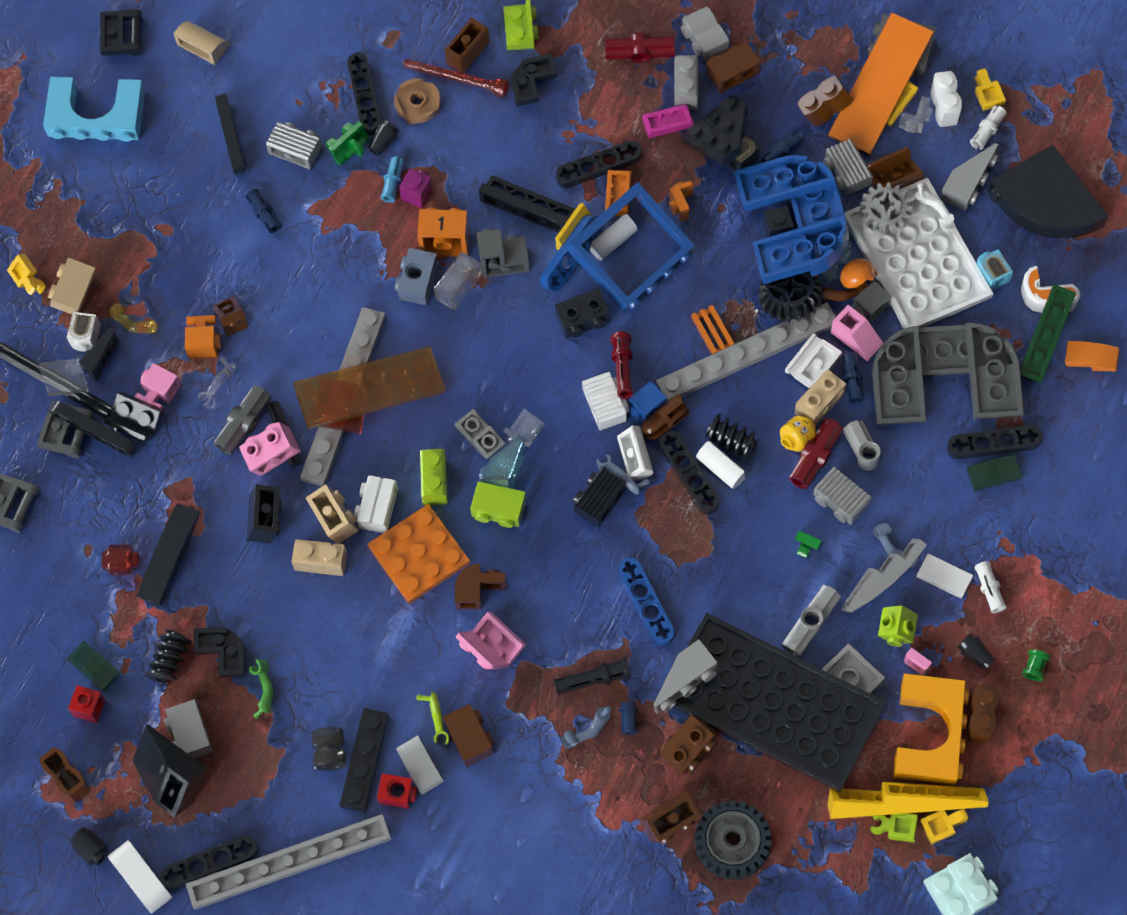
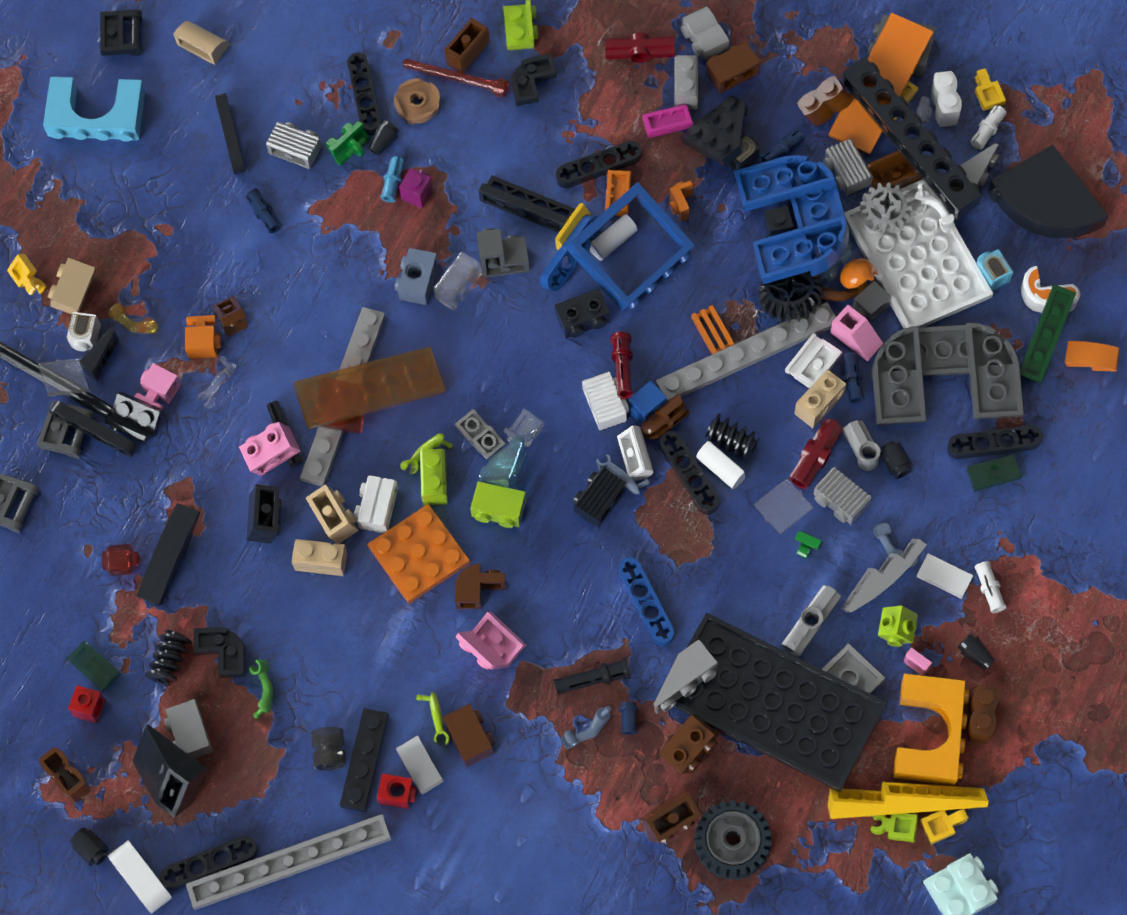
dark grey piece [213,385,272,456] -> none
orange brick [417,207,470,257] -> none
yellow head [780,416,816,452] -> none
green bush [1022,649,1051,682] -> none
none -> lime piece [400,433,453,474]
none -> clear piece [754,478,813,535]
none -> black brick [842,57,981,220]
none -> black brick [880,441,913,479]

